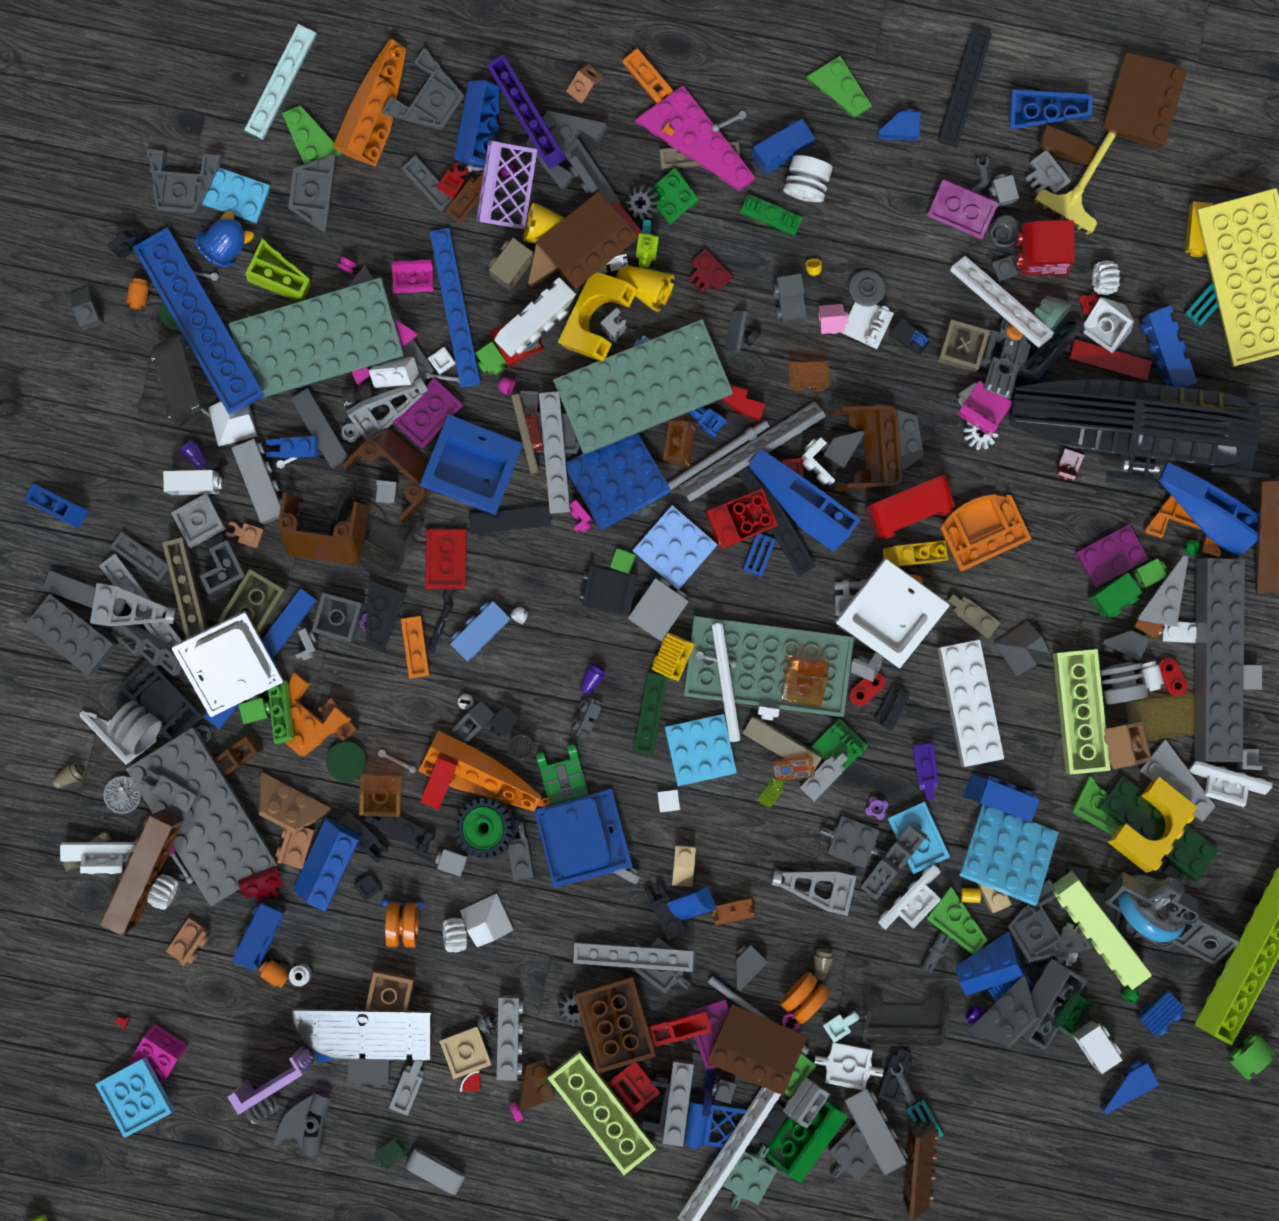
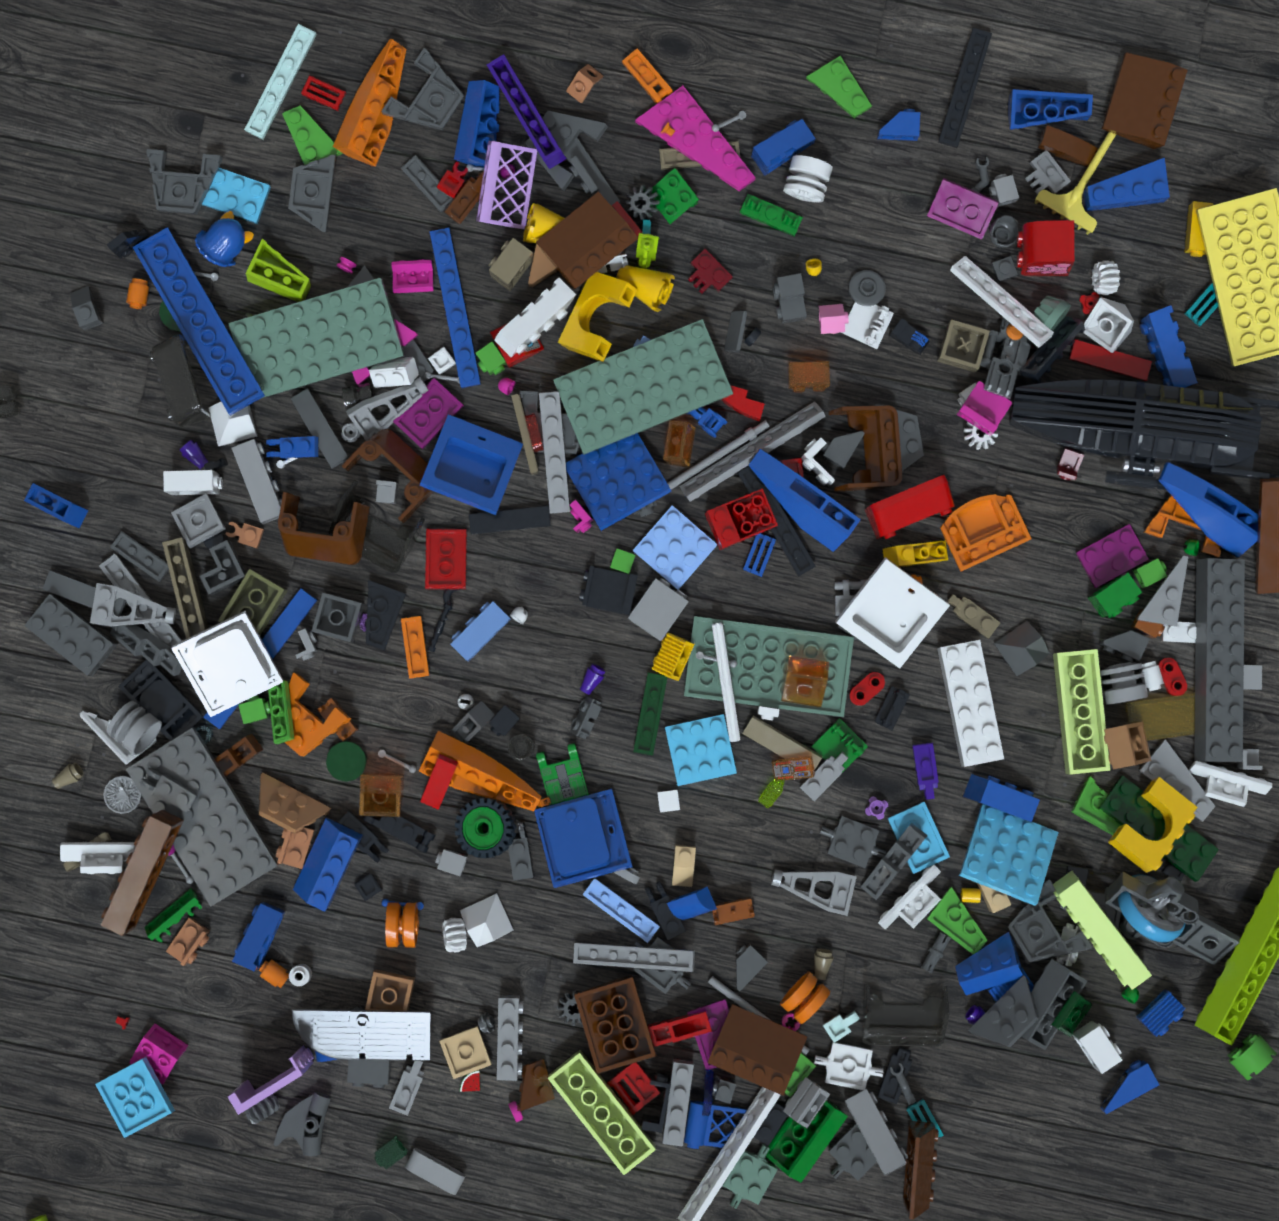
white gear [148,874,179,910] -> none
dark red hinge [238,866,284,903] -> none
light grey hinge [601,308,626,343] -> none
light grey panel [851,652,883,682] -> none
none -> green plate [144,888,202,942]
none -> red tile [301,75,346,111]
none -> light blue plate [583,878,660,943]
none -> blue wedge [1083,158,1170,211]

